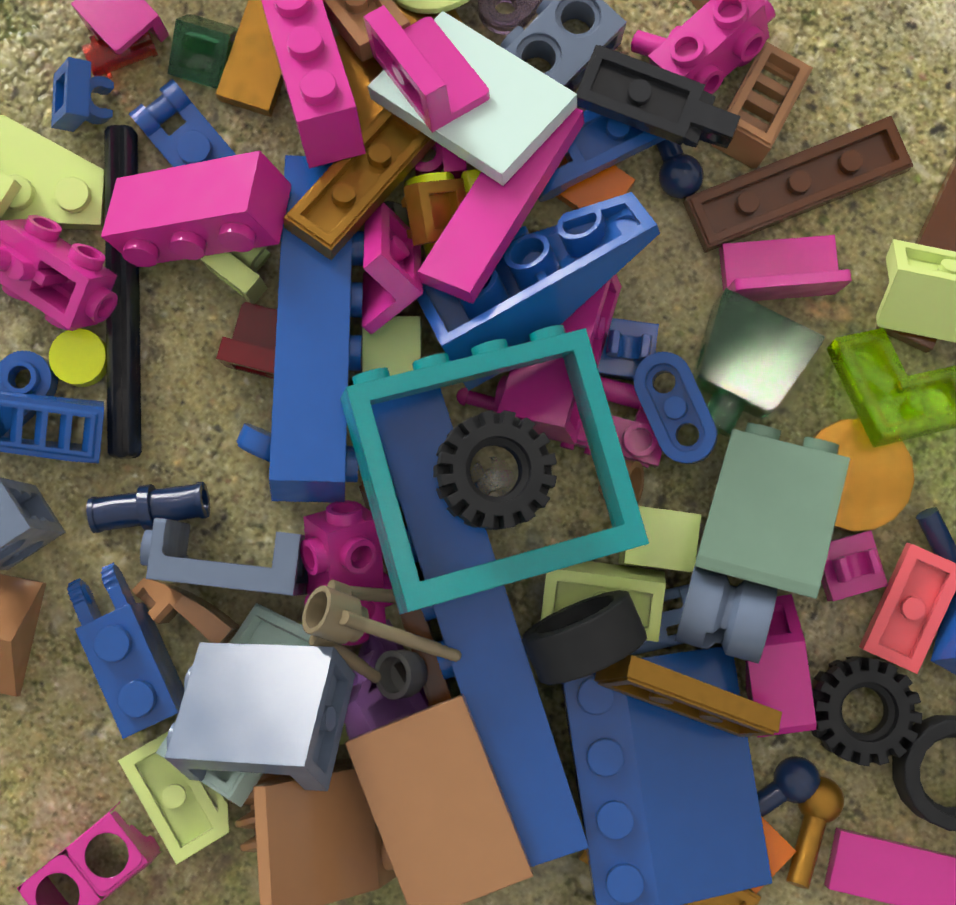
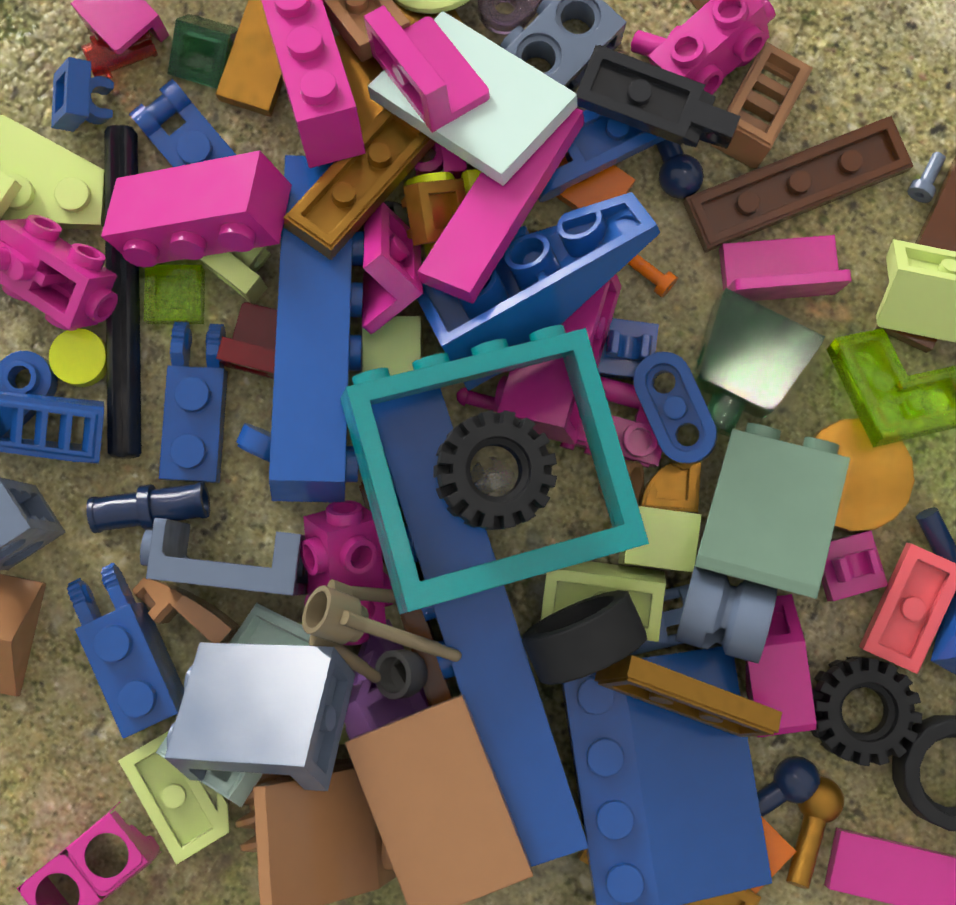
none -> clear neon green tile [144,265,205,324]
none -> blue hinge [159,322,228,483]
none -> orange piece [628,254,678,298]
none -> pearl gold tile [639,461,701,513]
none -> sand blue piece [907,152,946,203]

